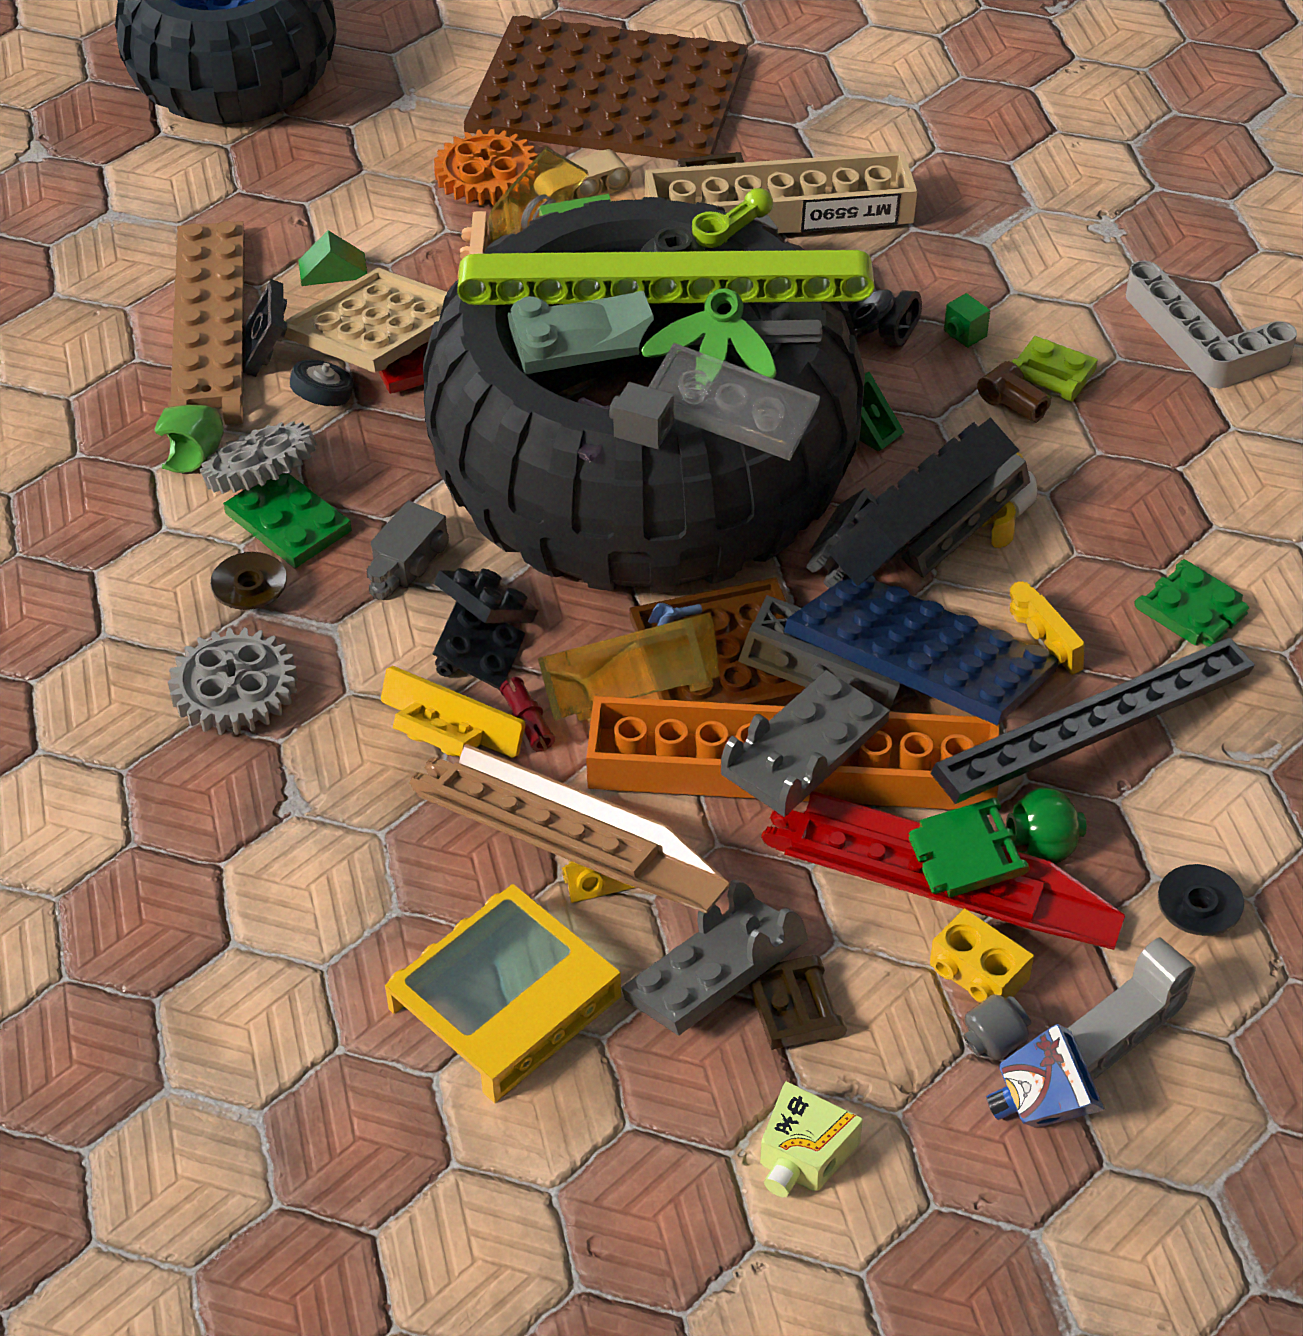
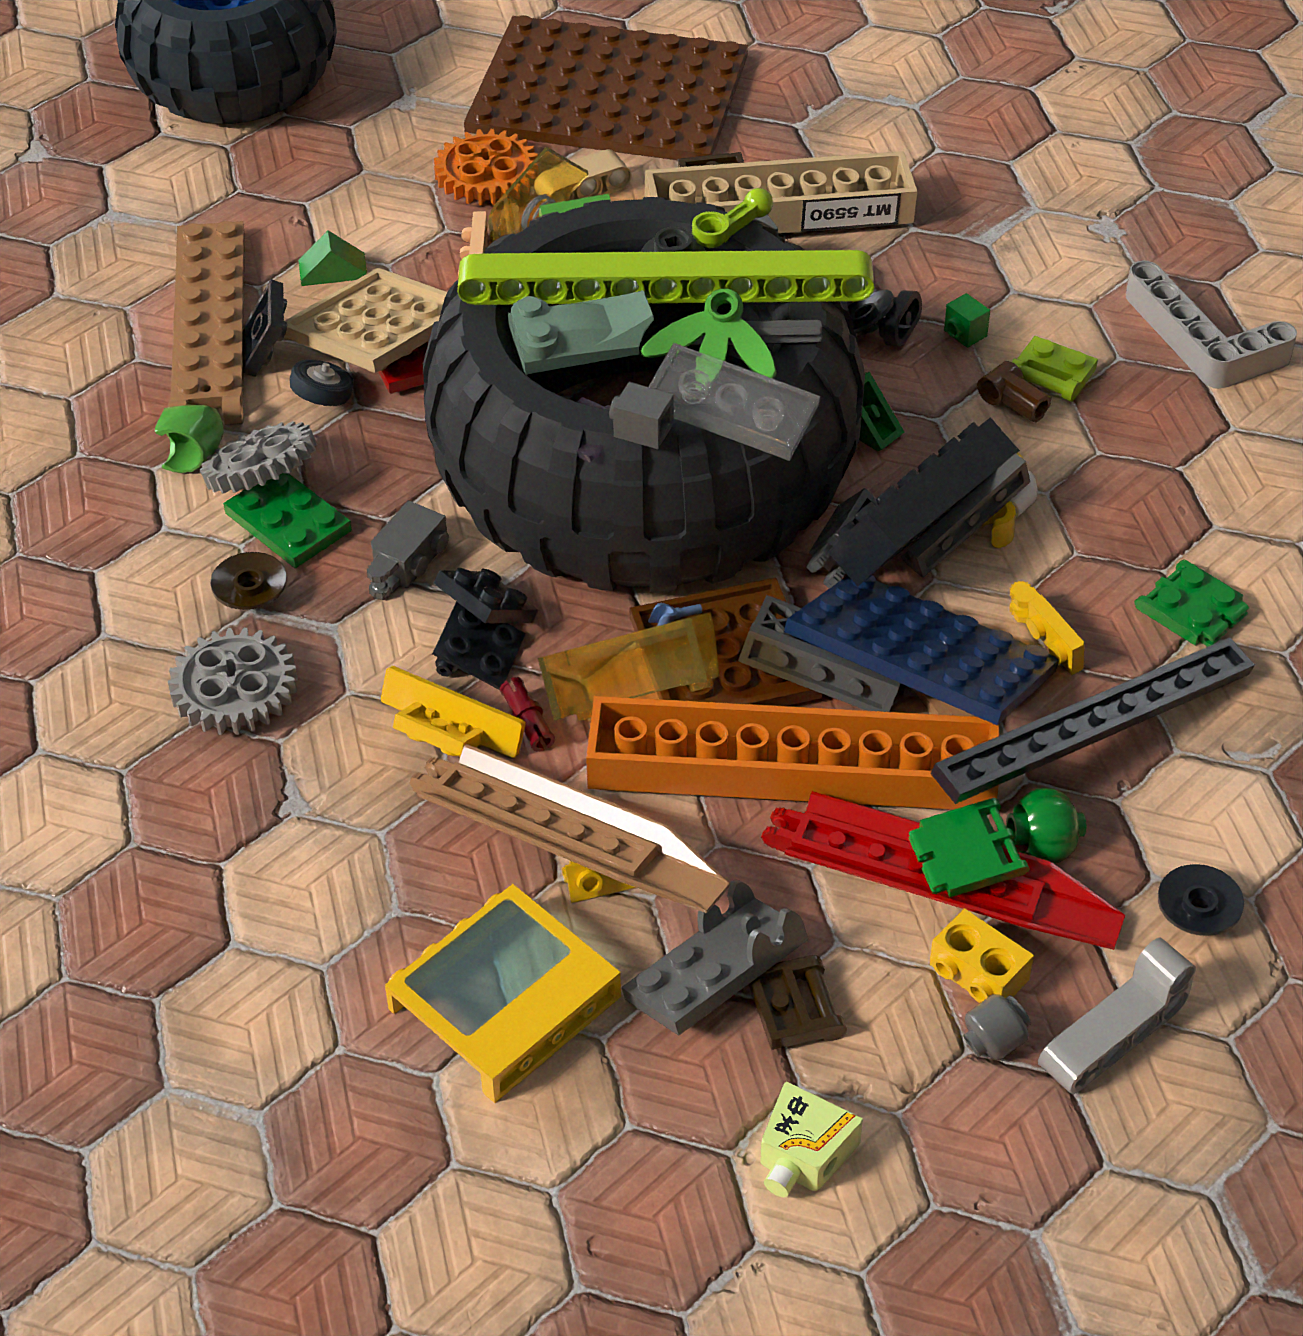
dark grey hinge [721,670,890,817] -> none
torso [987,1024,1105,1128] -> none

